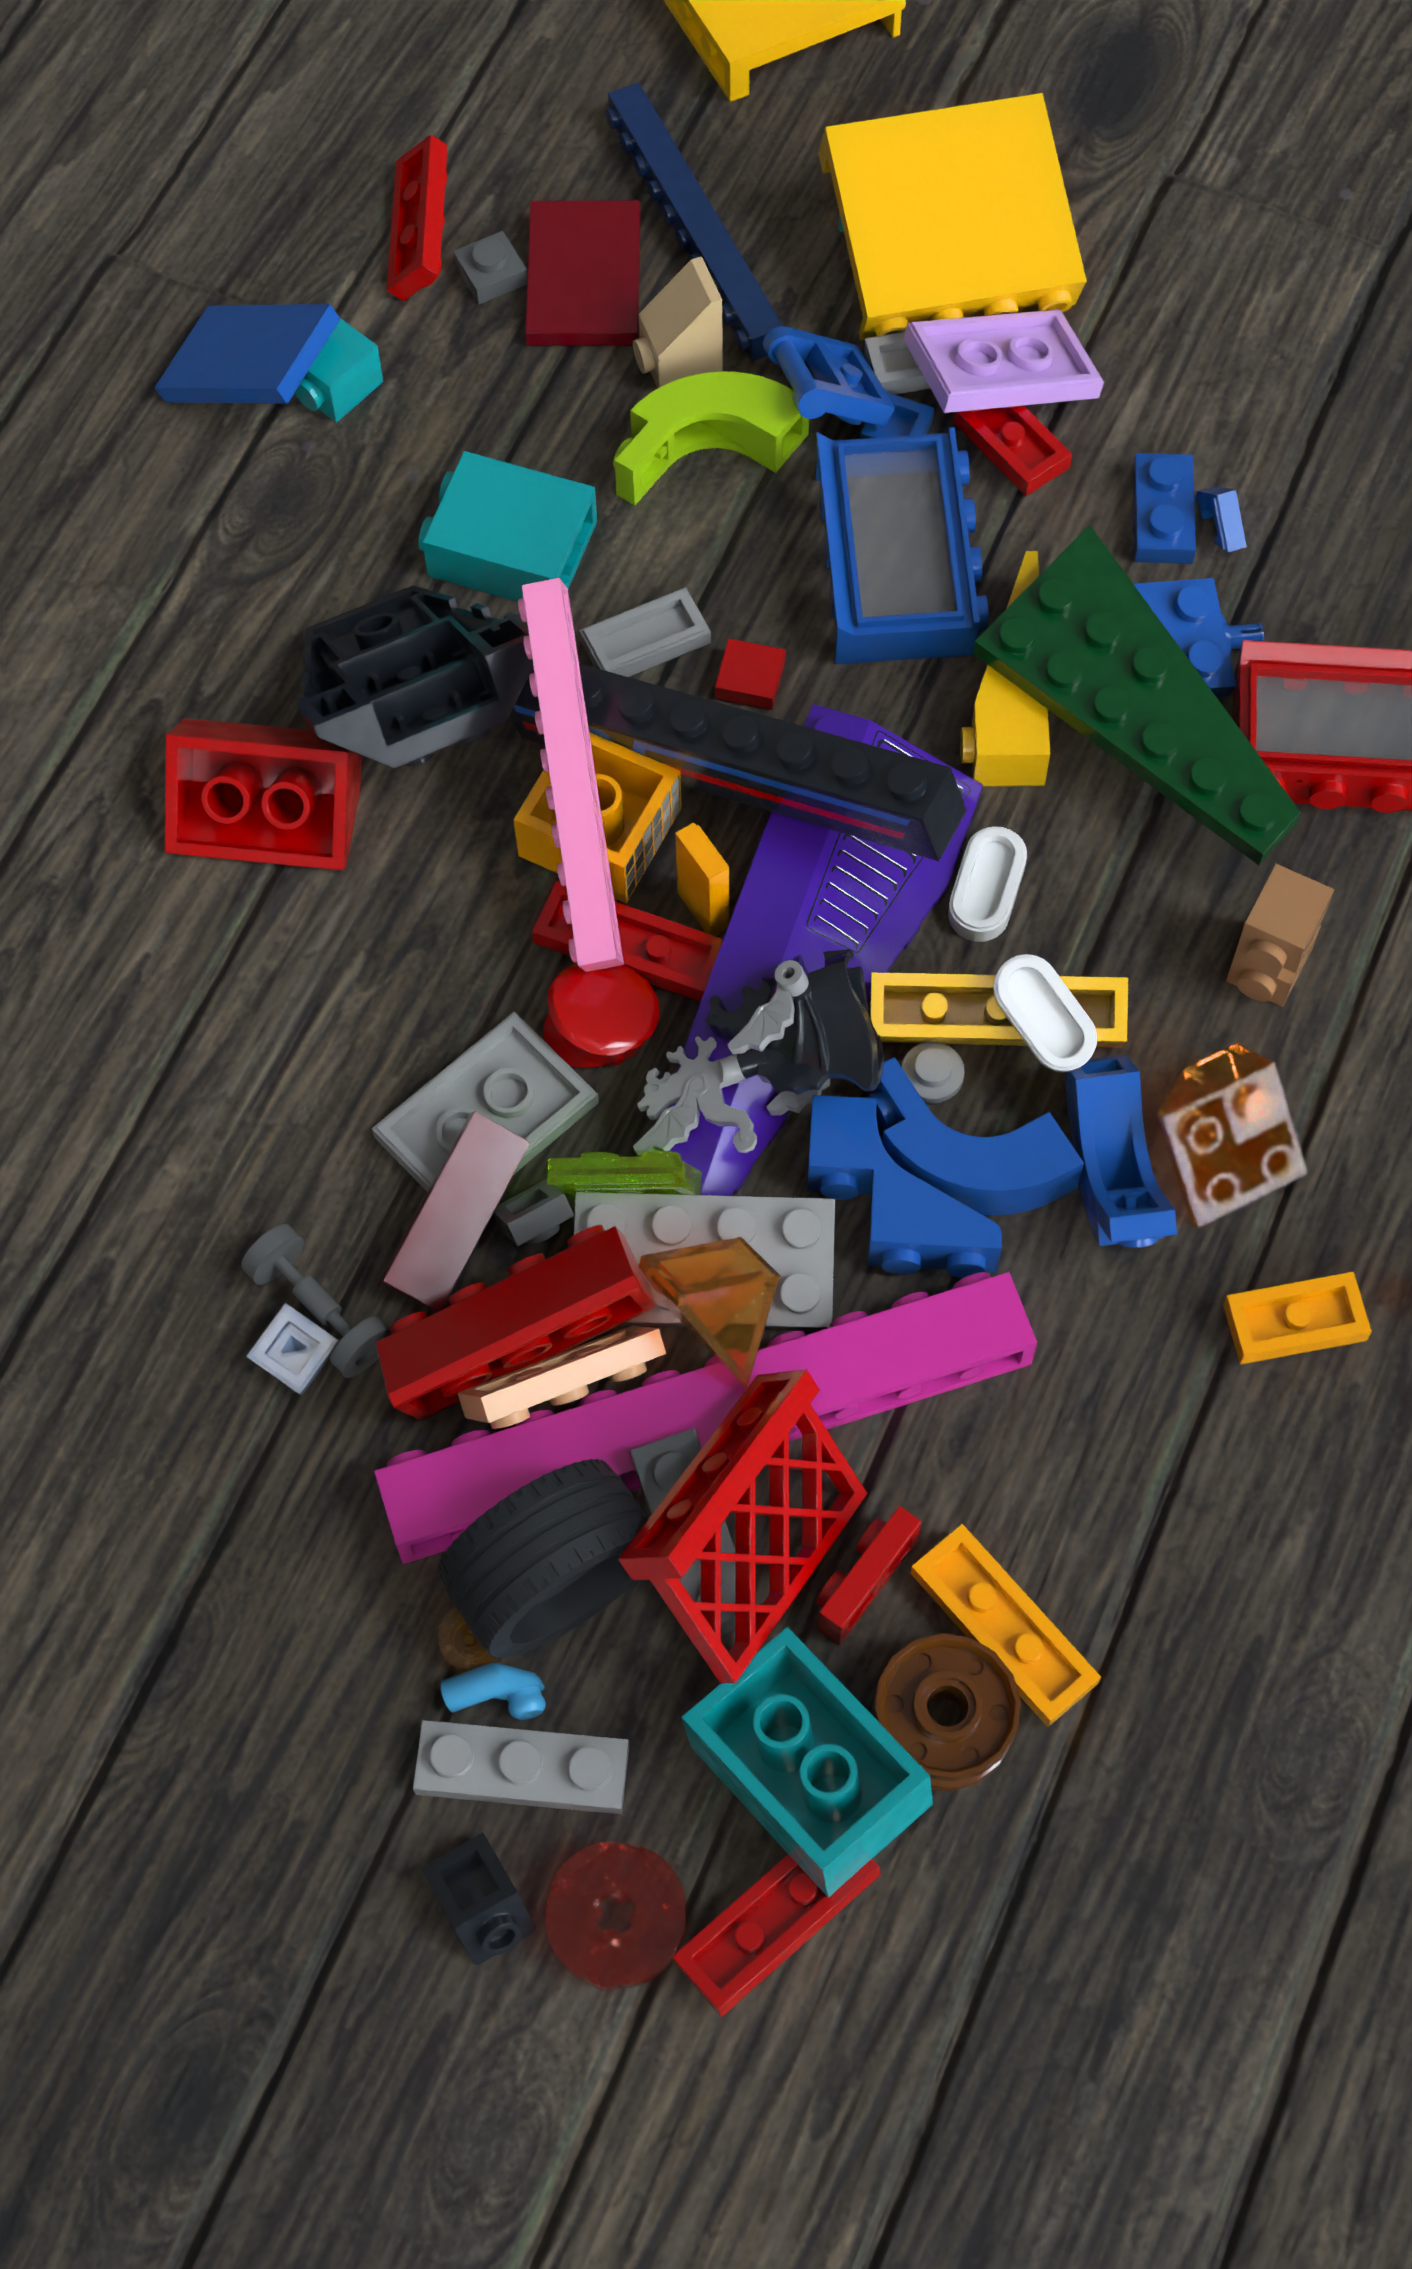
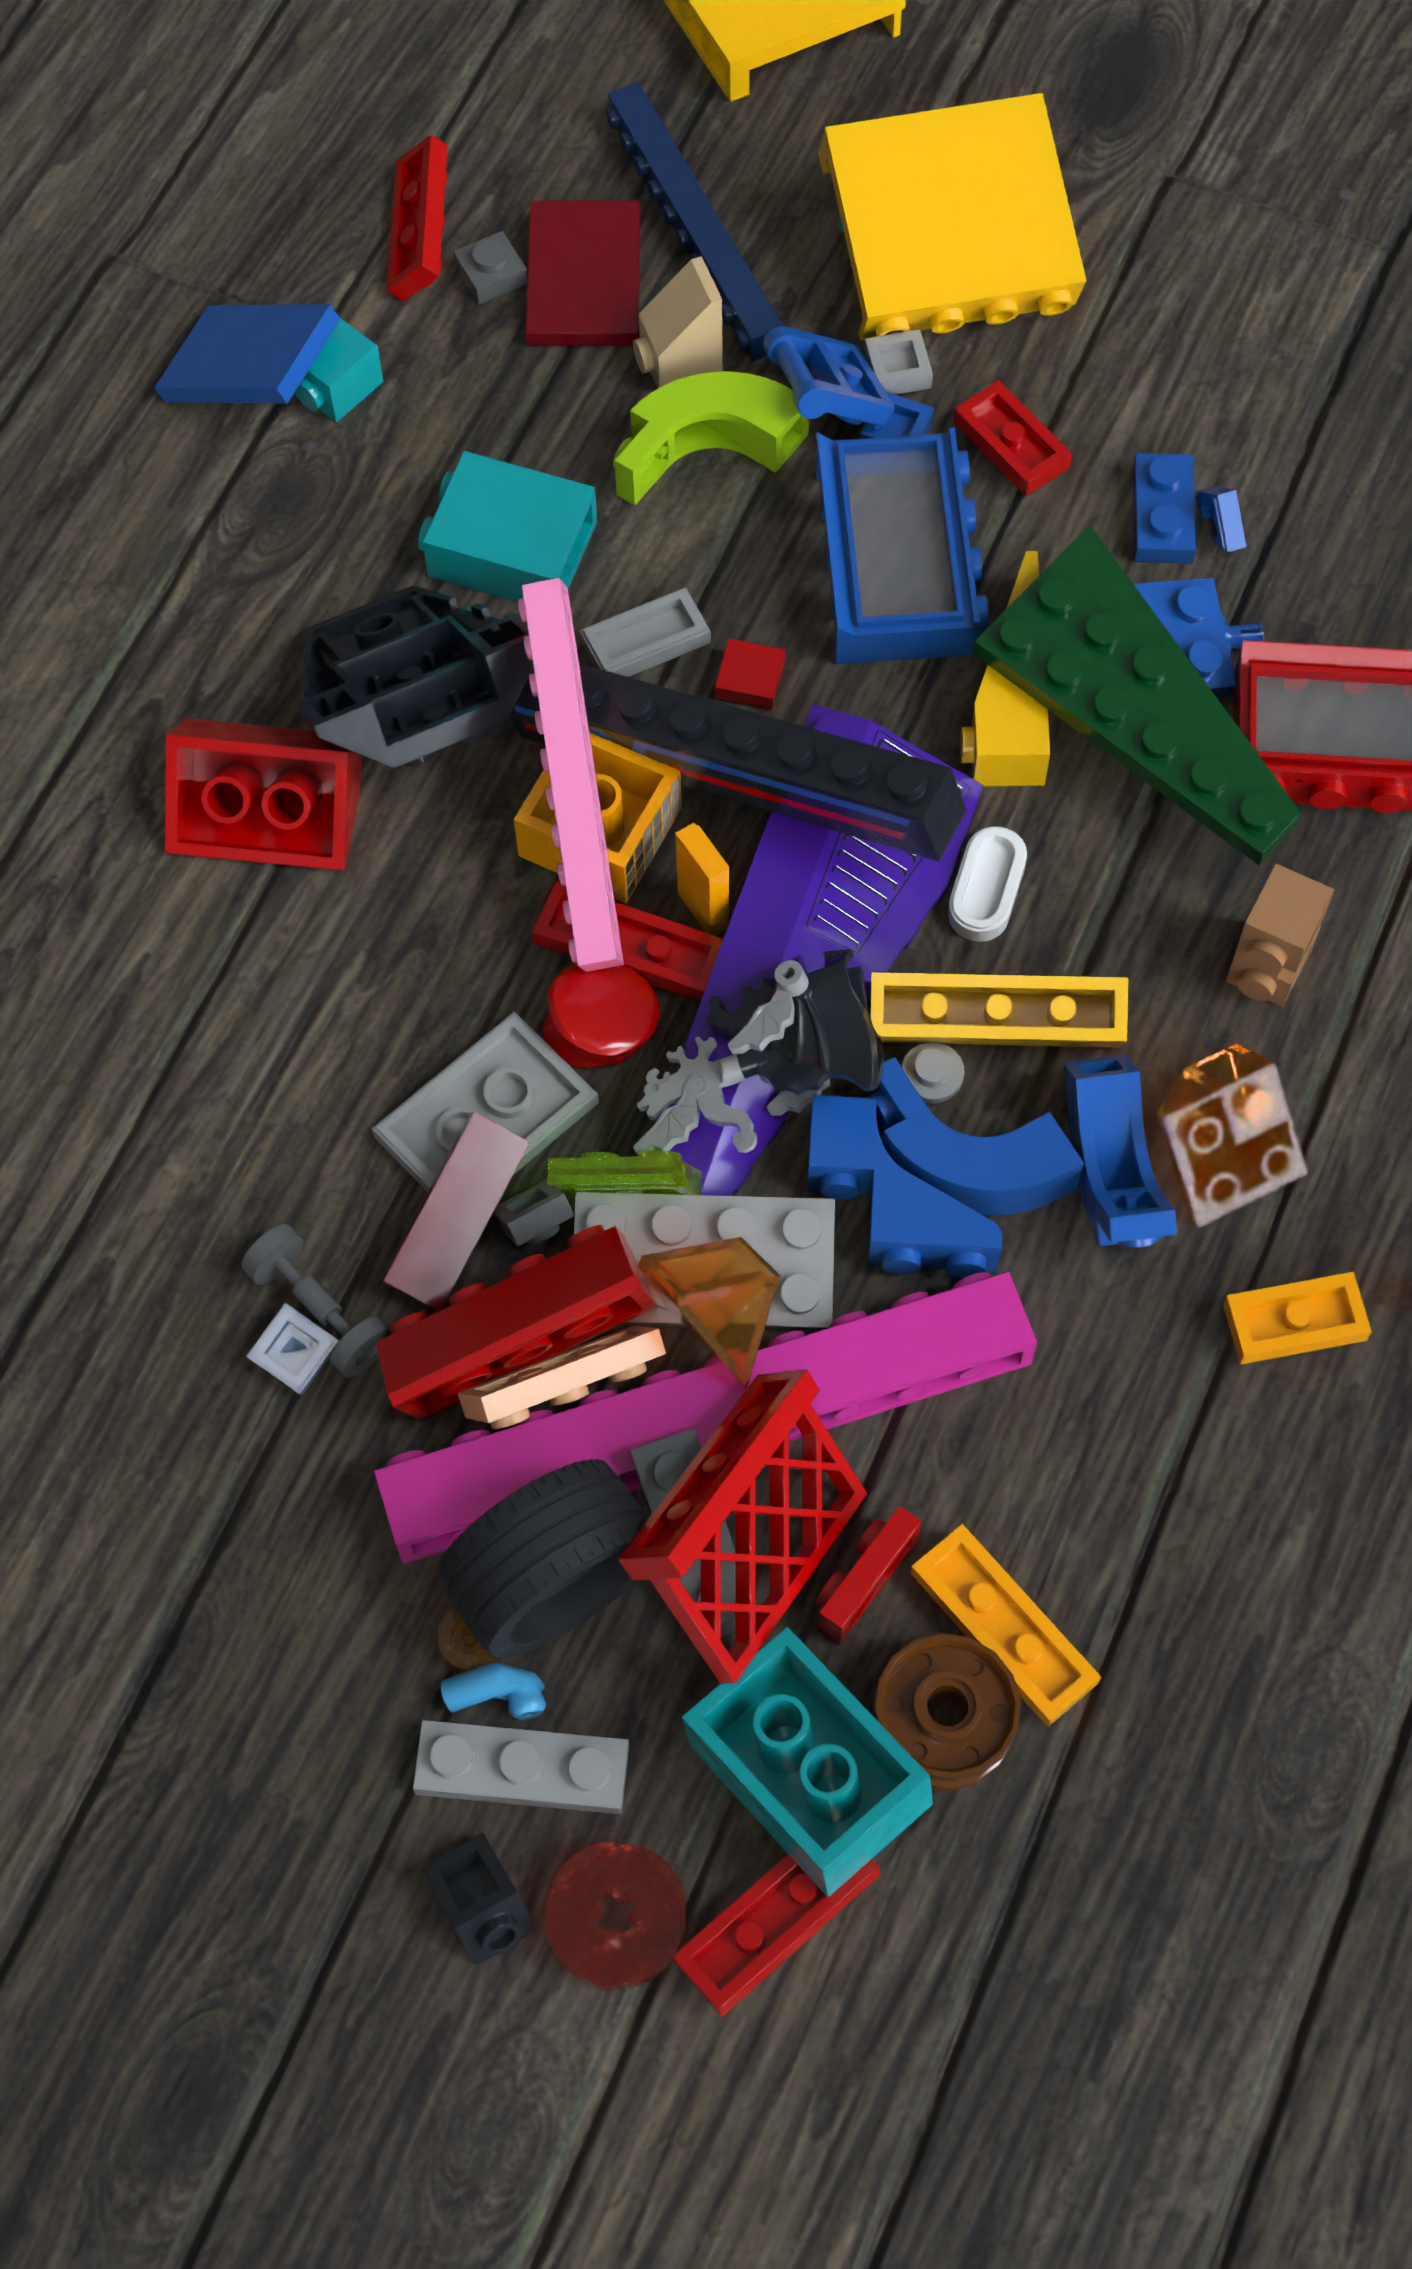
lavender tile [903,310,1104,413] -> none
white tile [993,954,1097,1072] -> none

